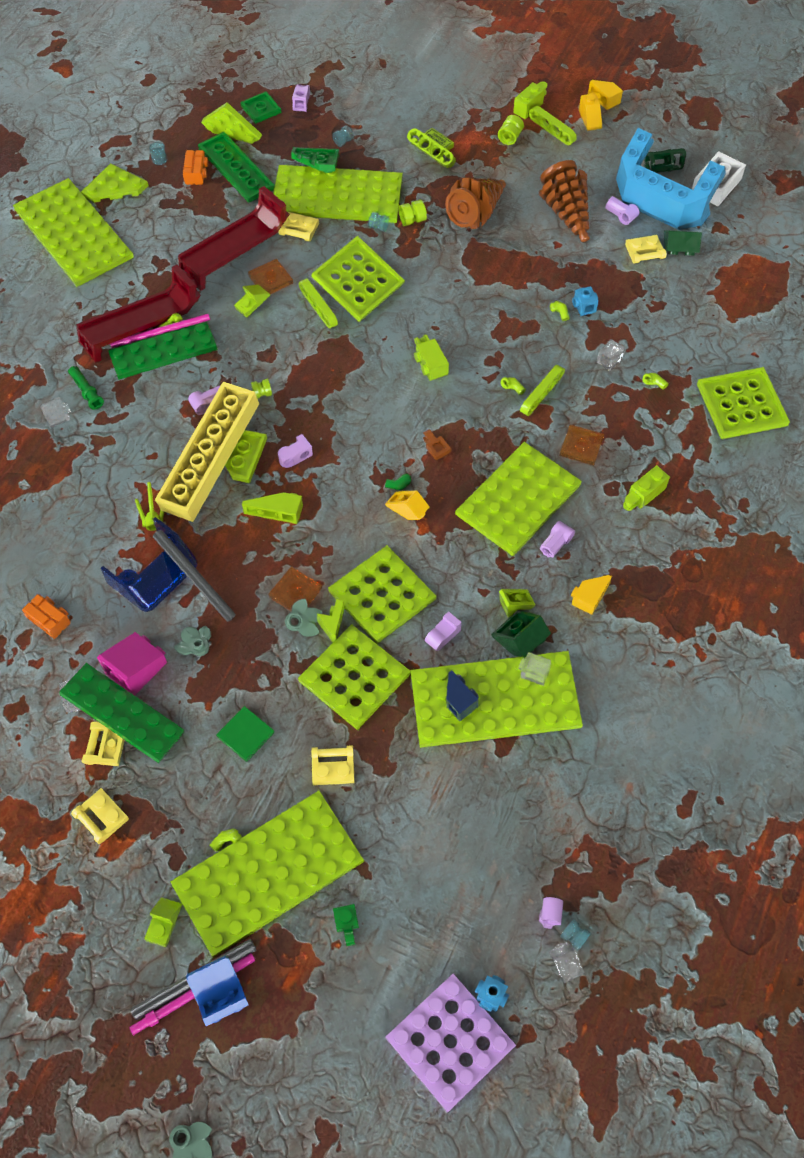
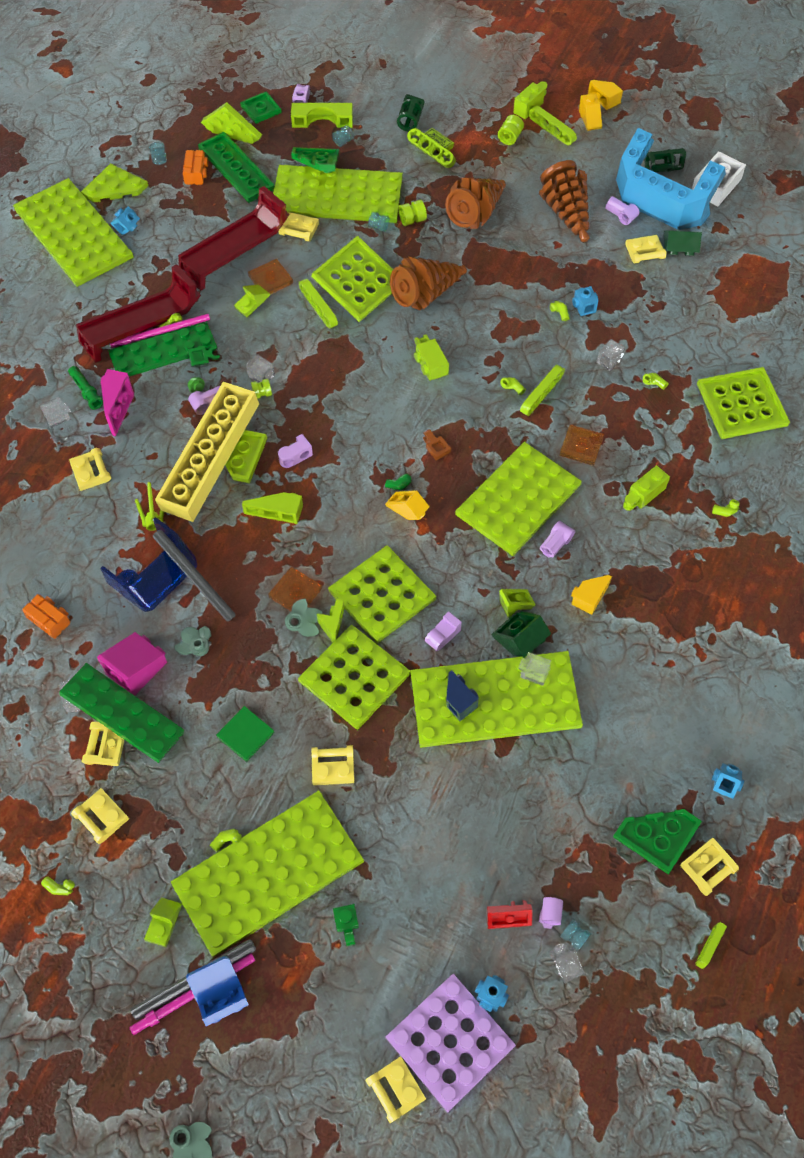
none -> lime arm [41,876,75,895]
none -> light yellow plate [69,448,111,491]
none -> dark pink slope [100,369,134,436]
none -> dark azure brick [110,206,140,235]
none -> green plate [187,346,220,367]
none -> bright green plate [188,377,205,393]
none -> clear brick [246,355,275,382]
none -> lime arch [291,103,353,128]
none -> light yellow plate [365,1056,426,1124]
none -> dark orange plant [390,256,467,310]
none -> dark green piece [397,94,425,132]
none -> red plate [487,900,532,929]
none -> green plate [613,809,702,874]
none -> light yellow plate [680,838,739,896]
none -> lime tile [696,922,727,969]
none -> dark azure brick [711,763,745,799]
none -> lime arm [712,499,740,517]

